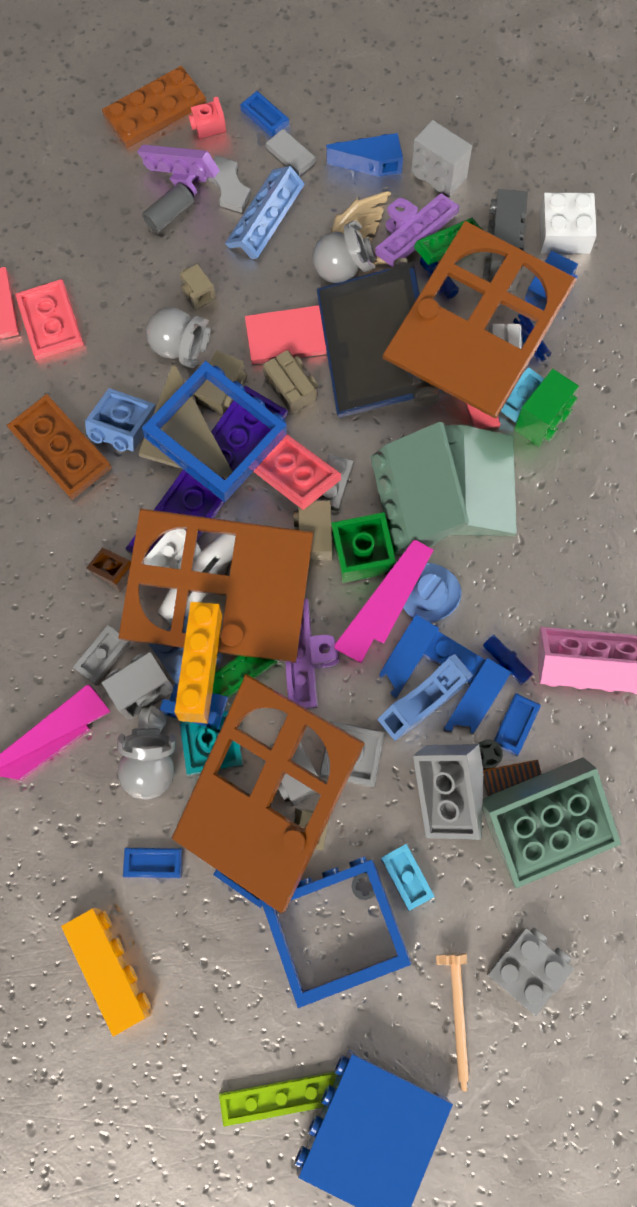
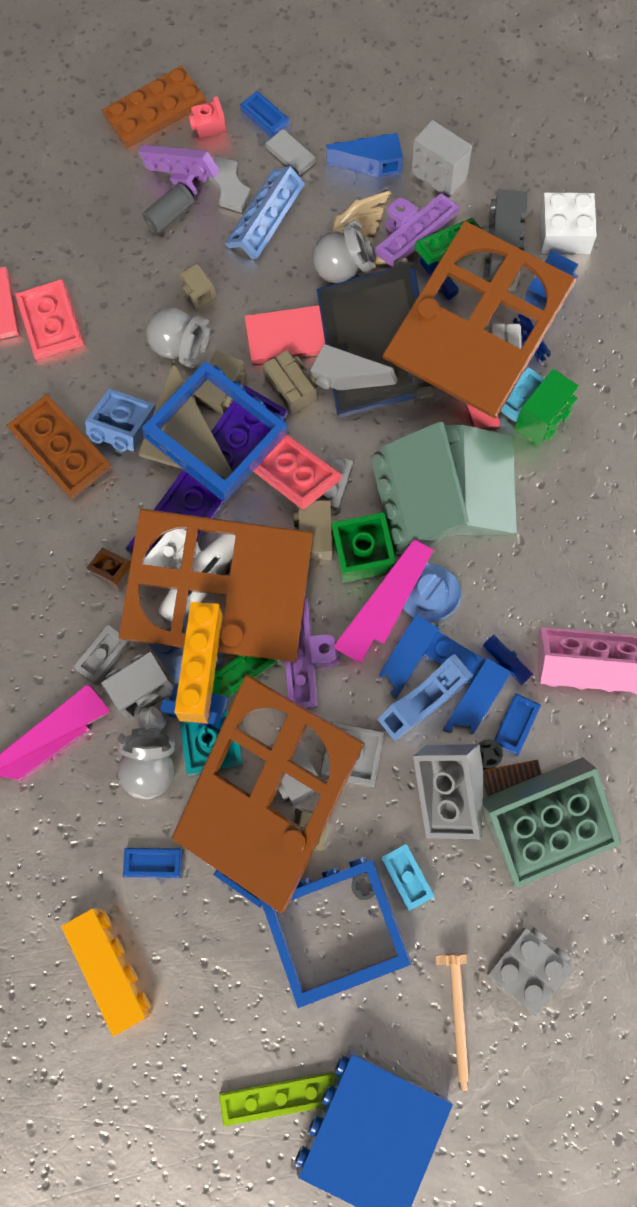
none -> light grey slope [310,344,397,390]

